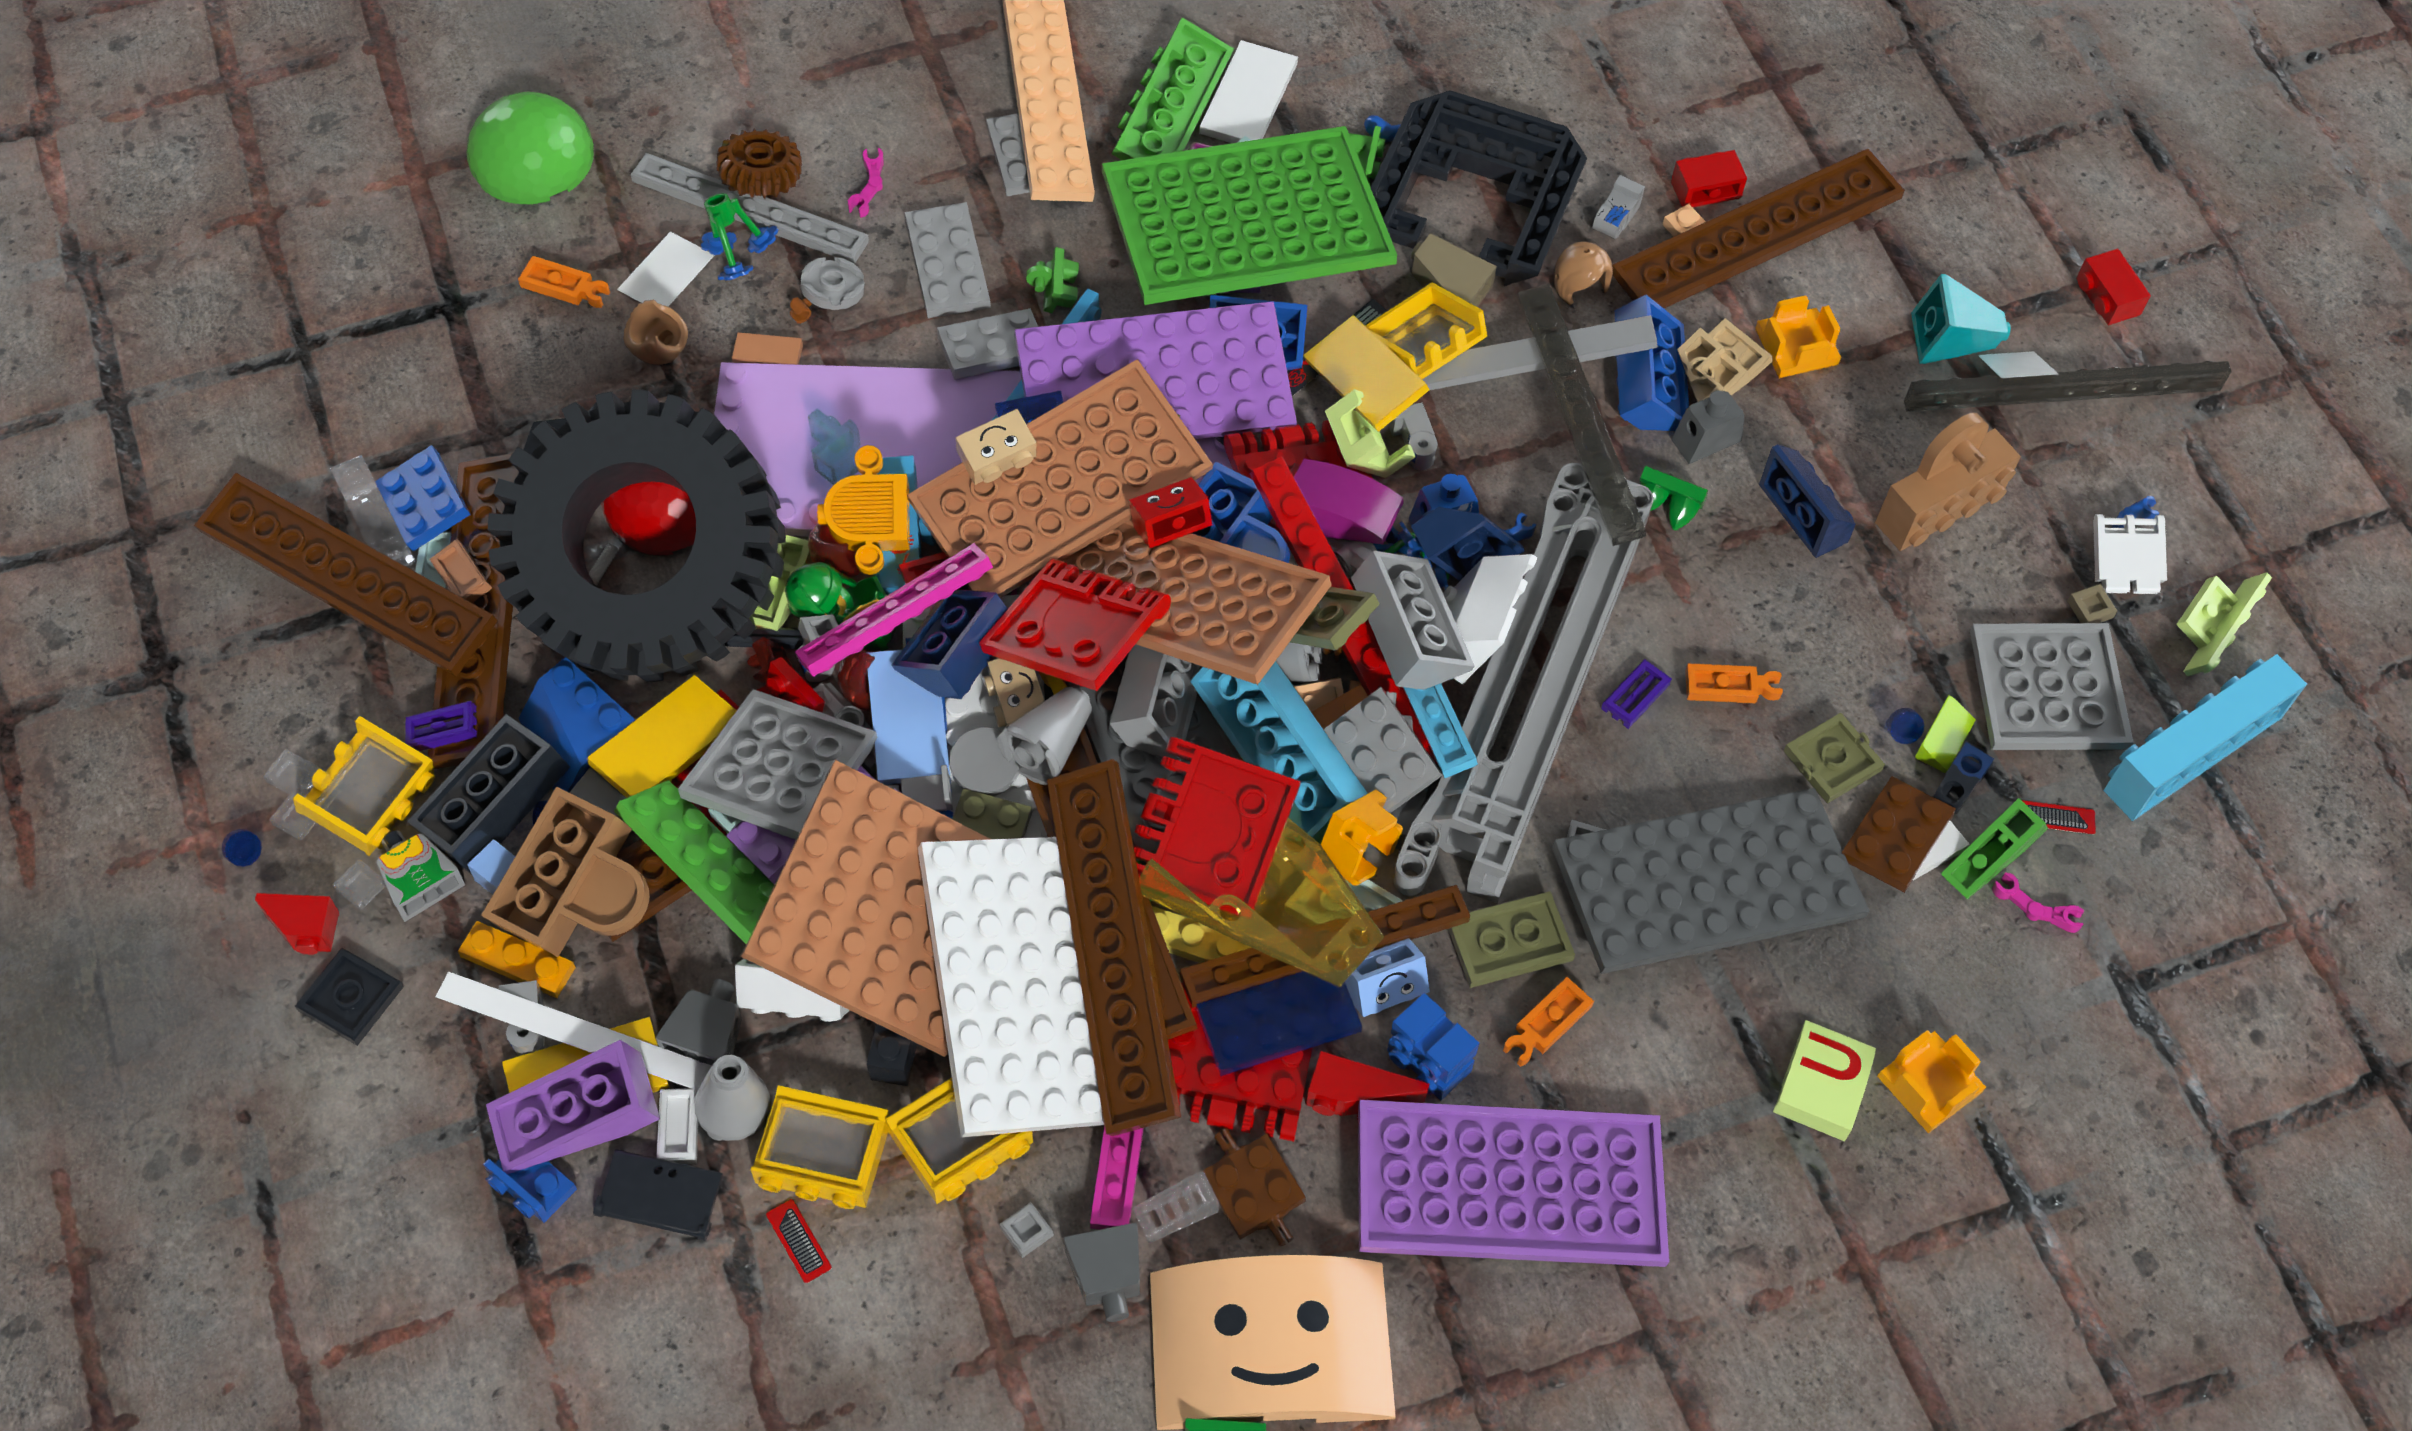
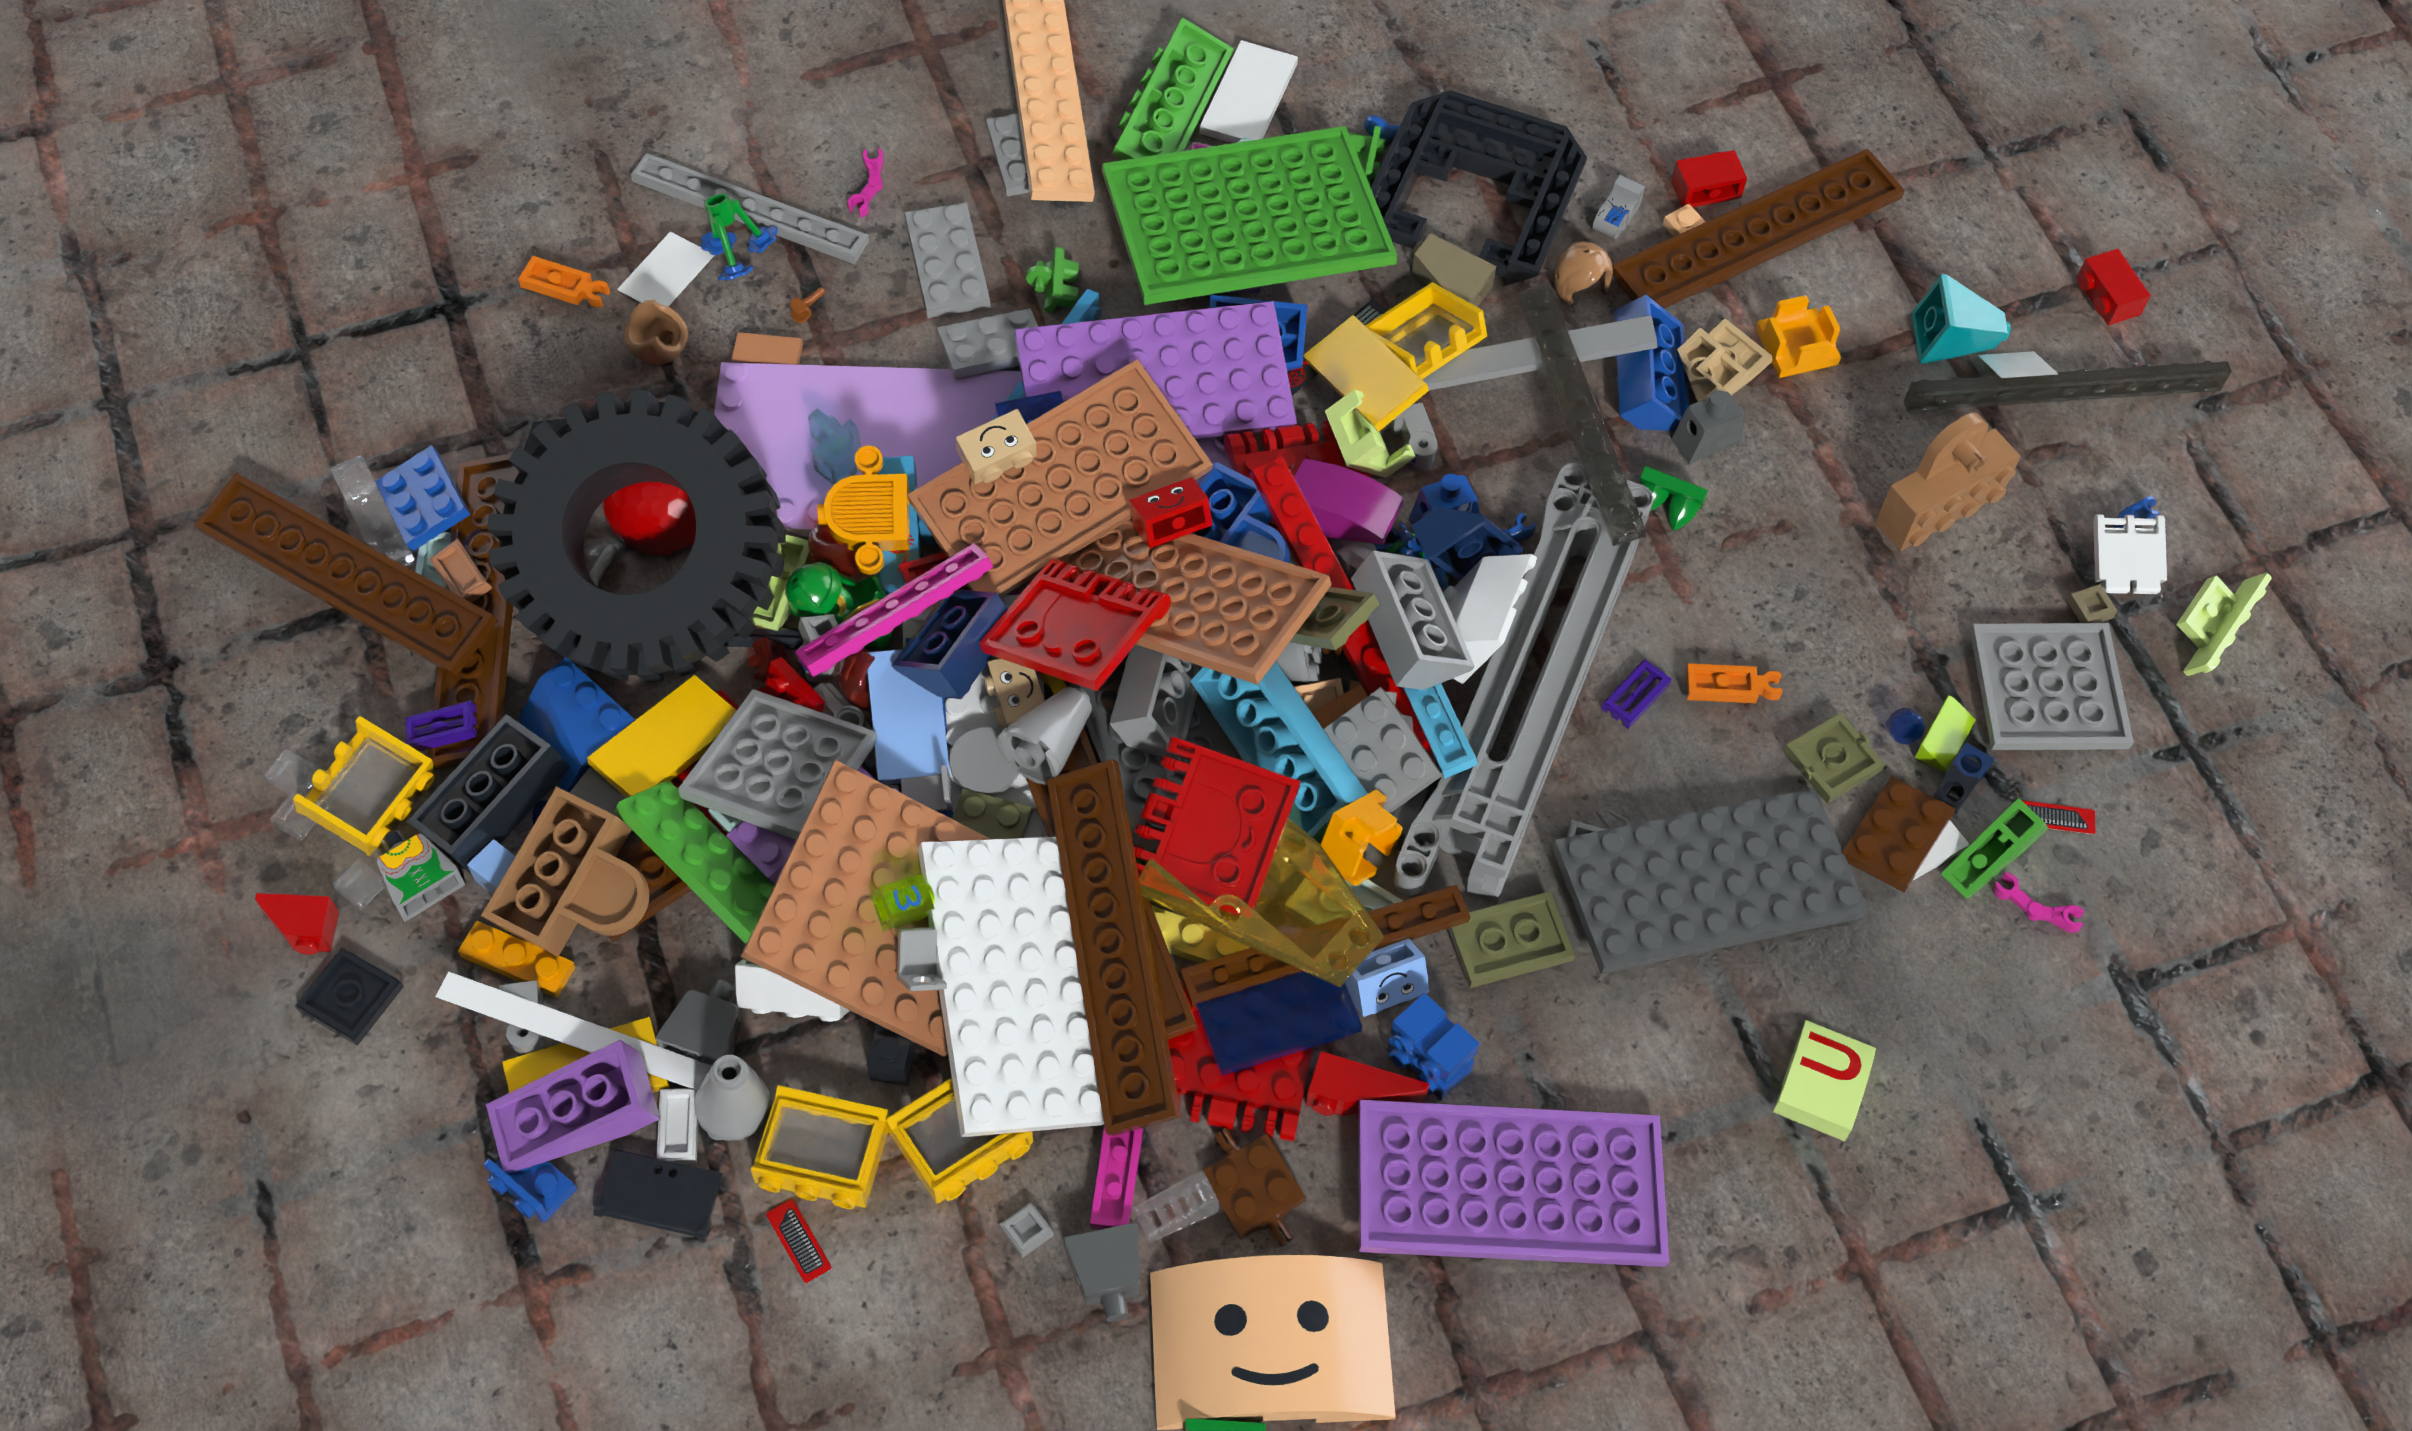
clear blue tile [221,829,262,867] -> none
bright green piece [467,92,594,204] -> none
reddish brown gear [716,128,802,199] -> none
light grey tile [800,257,865,310] -> none
orange plate [1503,977,1594,1067] -> none
dark blue slope [1759,444,1856,558] -> none
light orange panel [1877,1030,1986,1133] -> none
medium azure brick [2103,654,2307,821] -> none
none -> clear neon green brick [870,874,935,931]
none -> light grey bracket [897,927,947,991]

